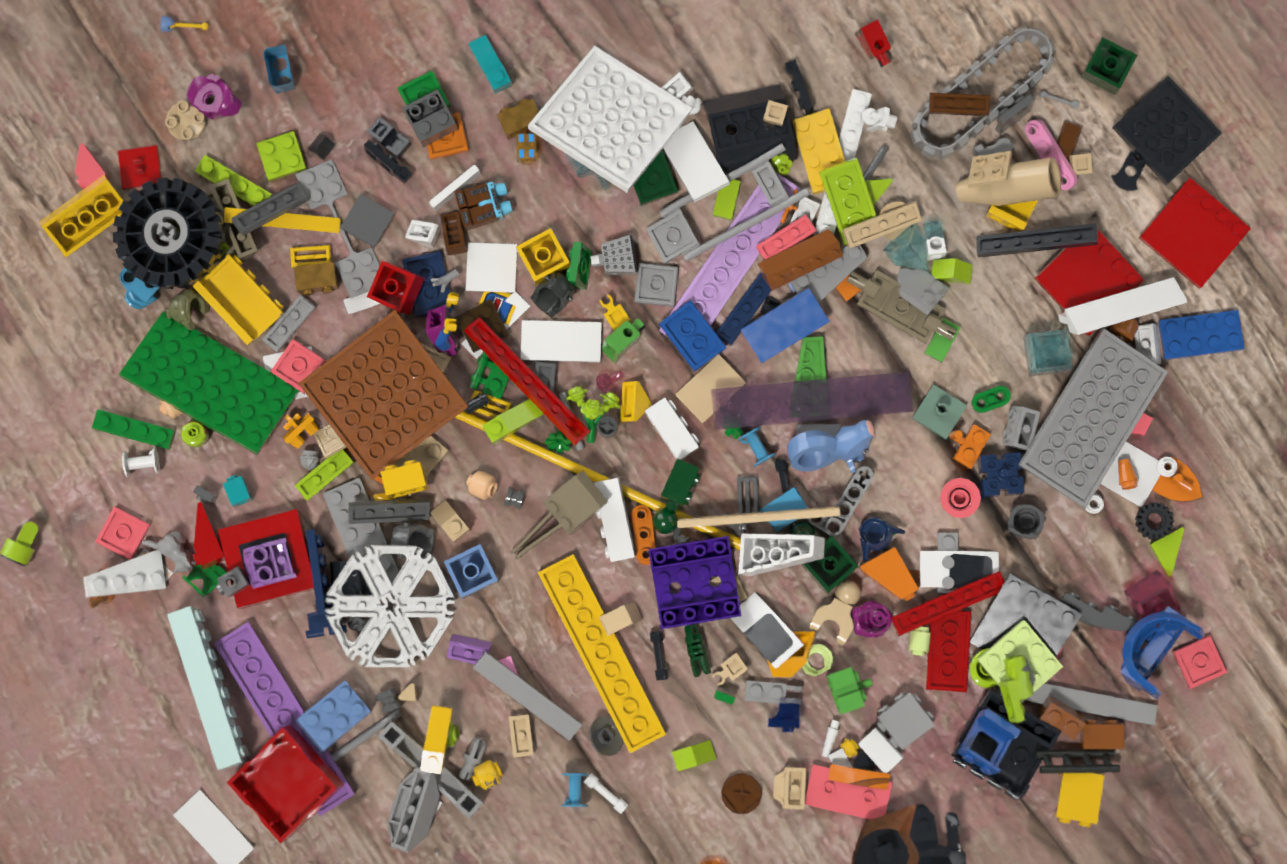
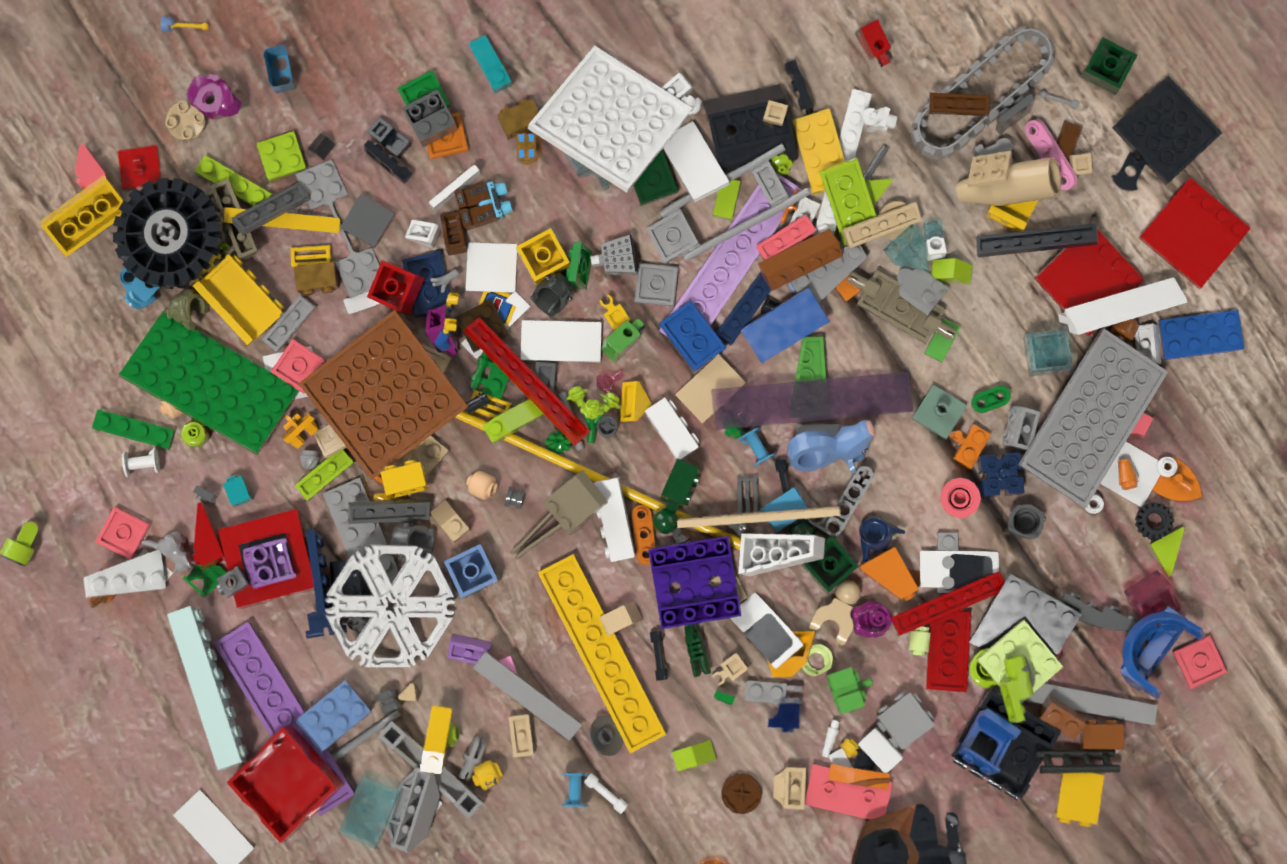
none -> clear light blue plate [338,776,400,849]

